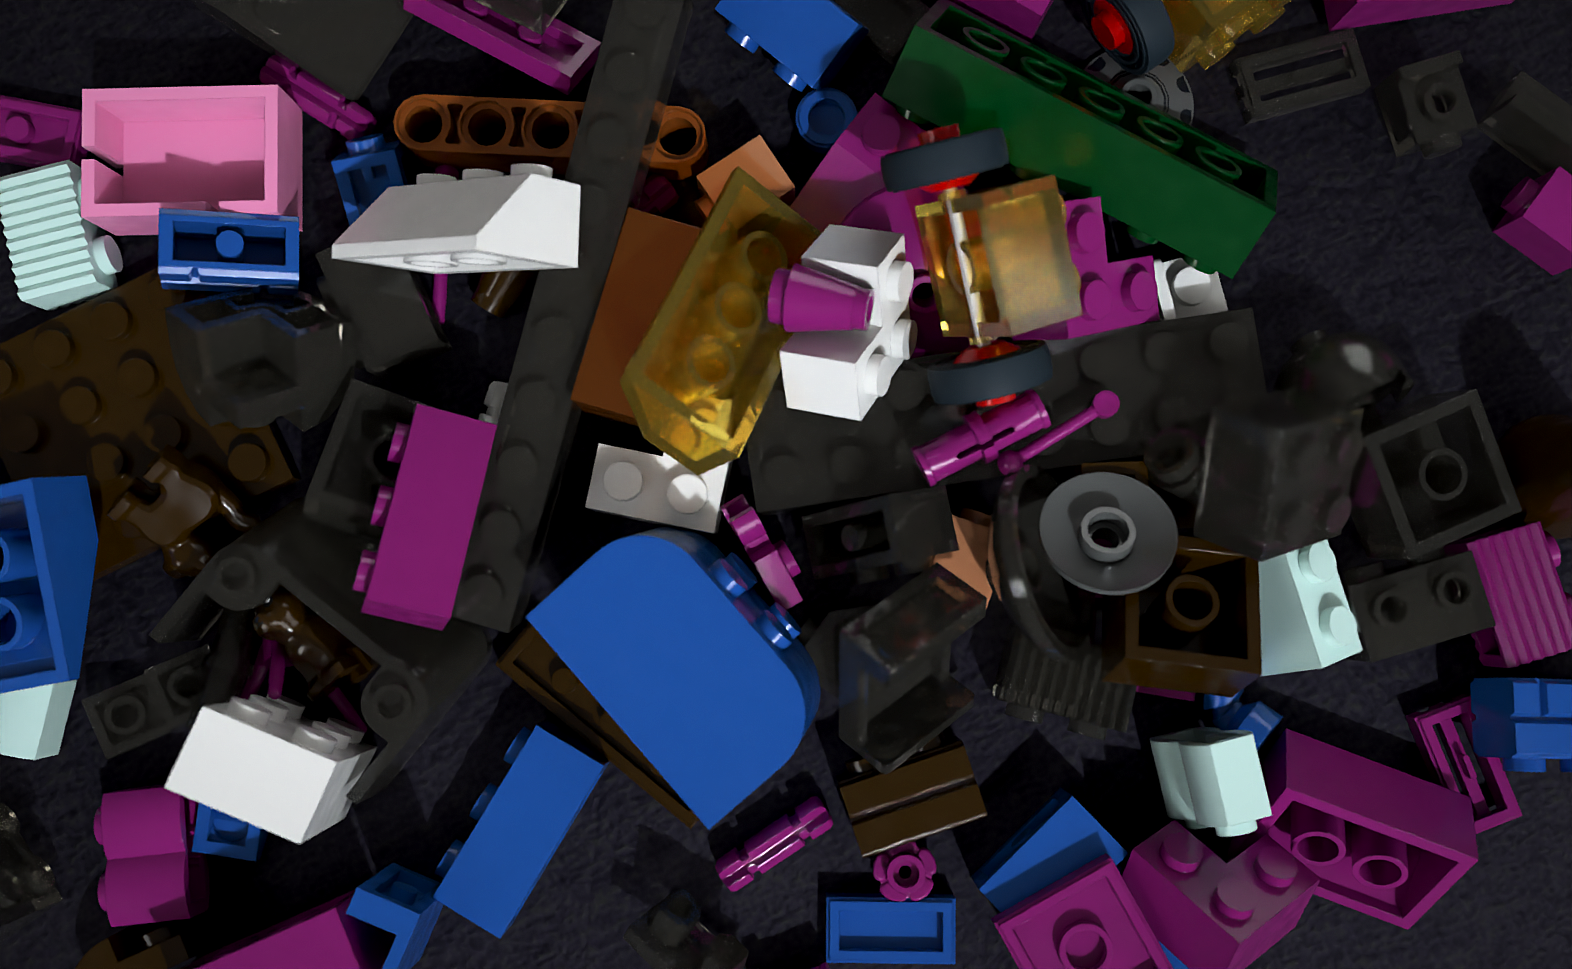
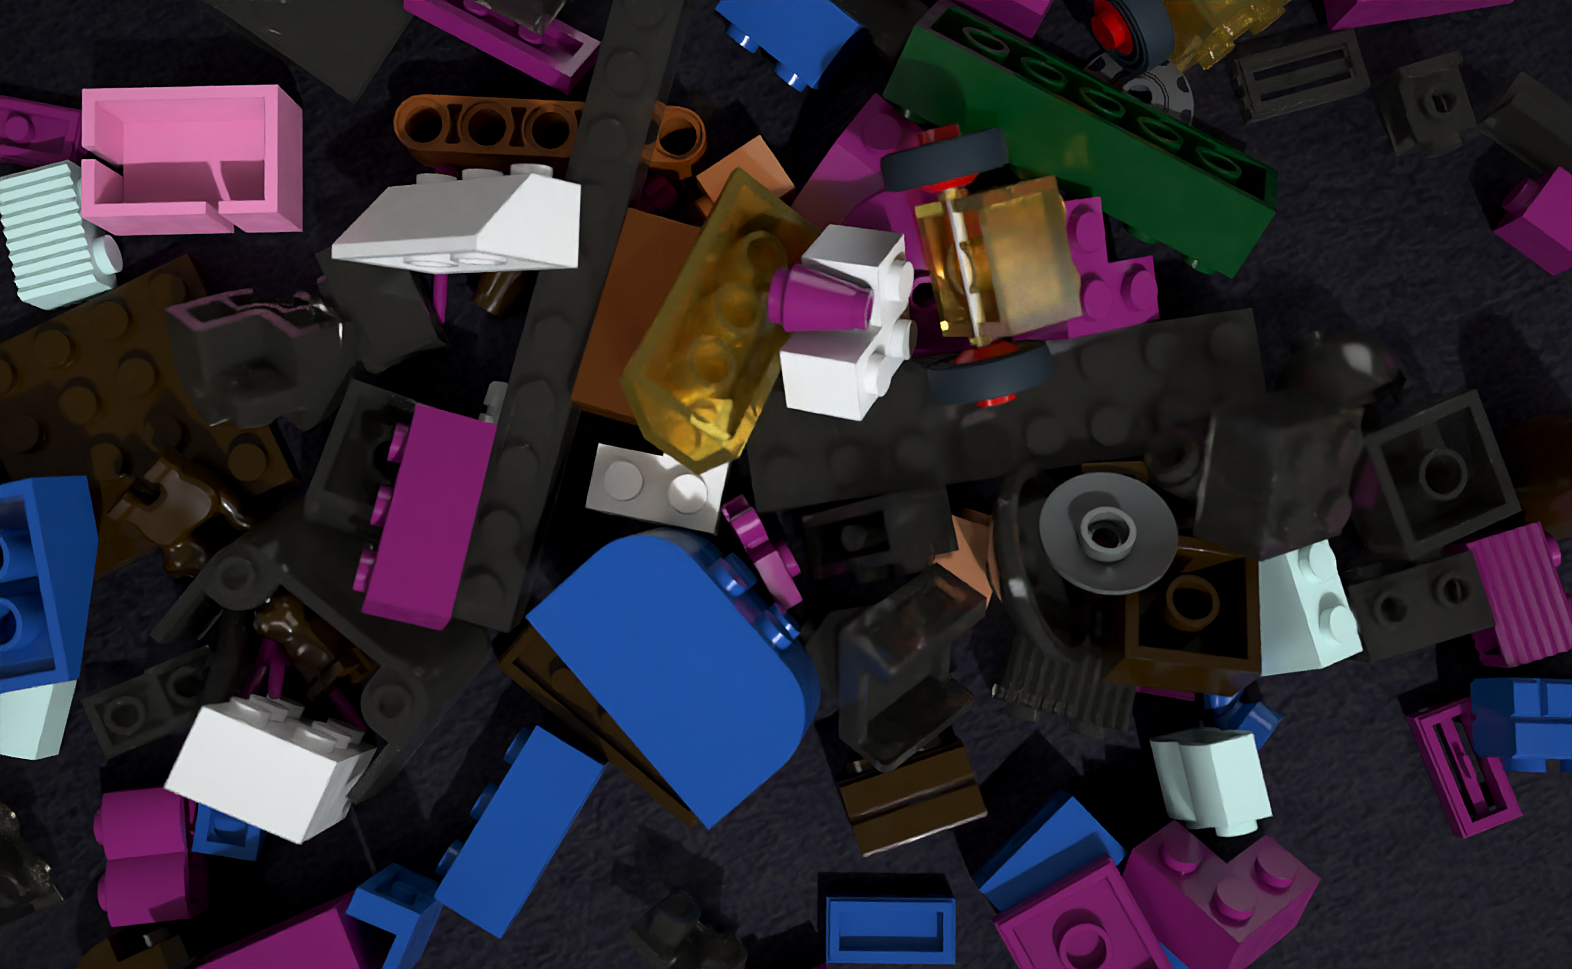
blue brick [158,208,299,295] -> none
magenta axle [259,55,377,140] -> none
blue bracket [331,133,408,226] -> none
magenta axle [715,796,833,892] -> none
blue tile [795,88,857,155] -> none
magenta plate [873,841,937,902] -> none
magenta pin [911,388,1051,487] -> none
magenta hinge [997,390,1120,476] -> none
white bracket [1147,258,1228,333] -> none
magenta slope [1227,728,1479,930] -> none

